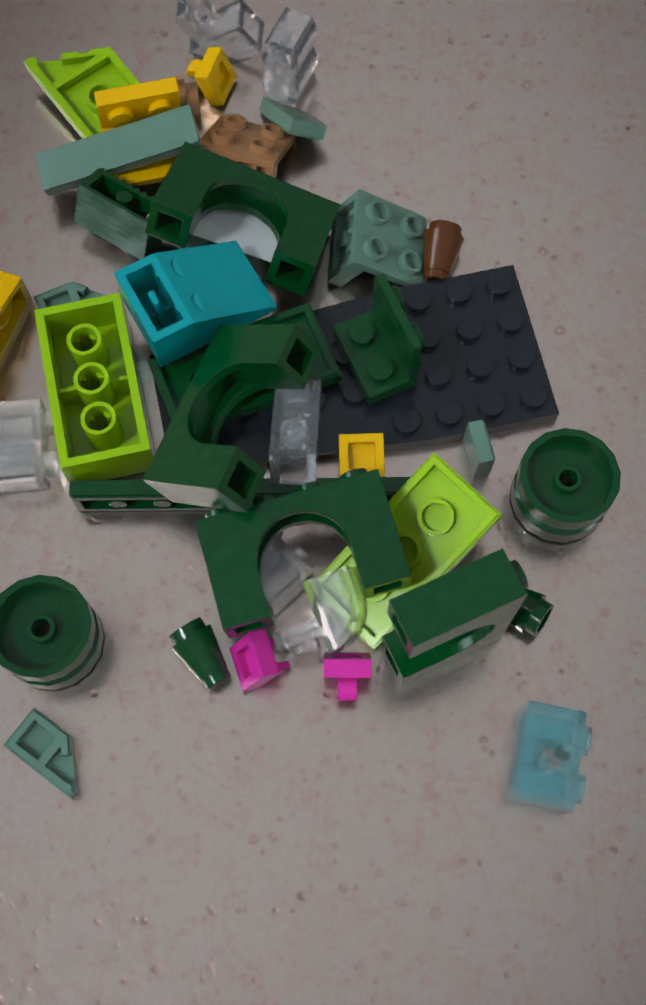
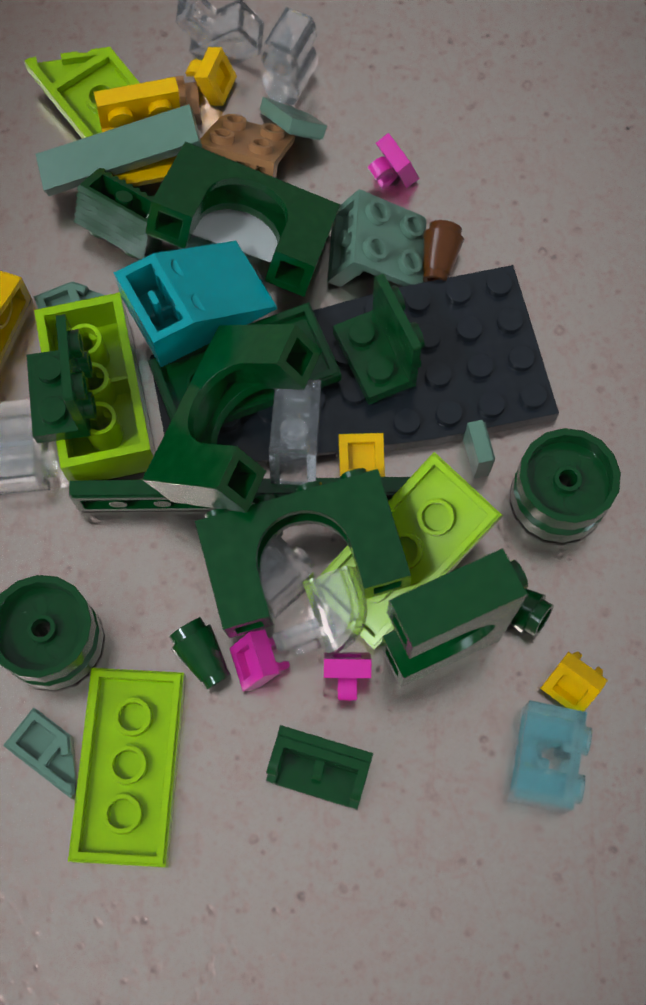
none -> dark green bracket [26,314,97,444]
none -> lime tile [68,668,186,868]
none -> dark green hinge [266,725,373,810]
none -> dark pink tile [368,133,420,189]
none -> yellow tile [540,651,608,717]

